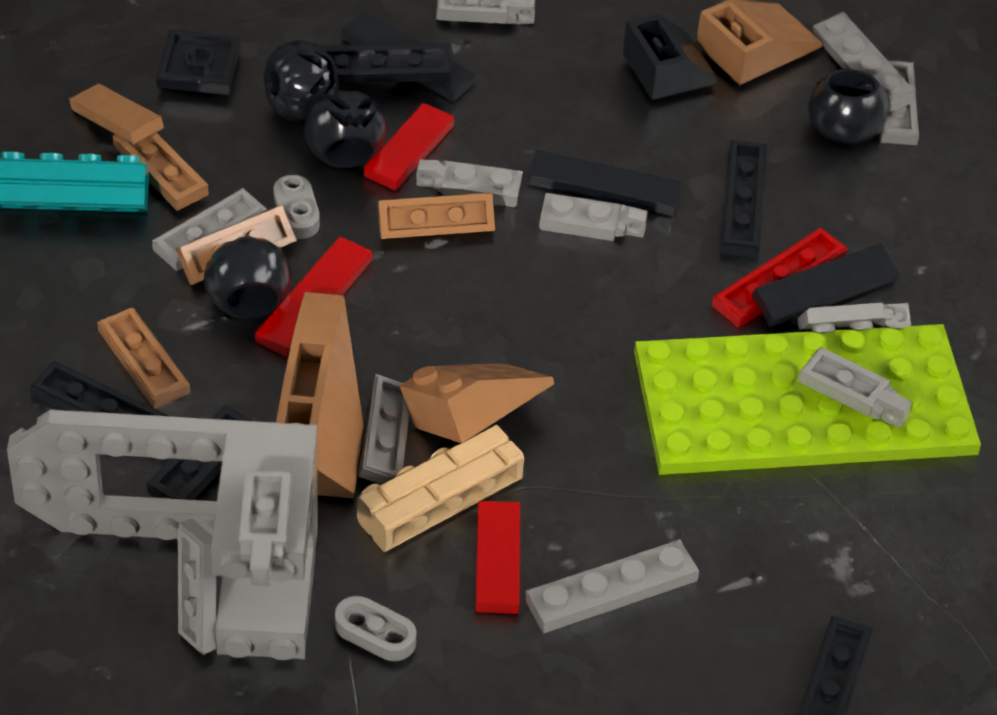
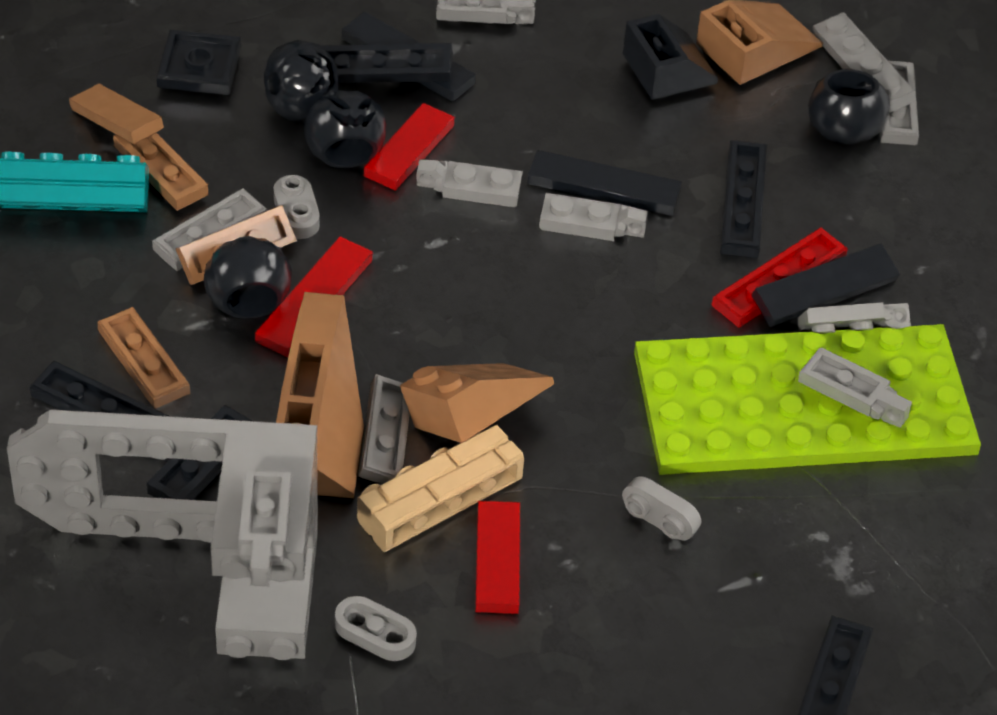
light grey tile [178,518,216,654] -> none
medium nougat plate [377,193,495,239] -> none
light grey plate [525,540,699,634] -> none
none -> light grey plate [622,476,702,540]

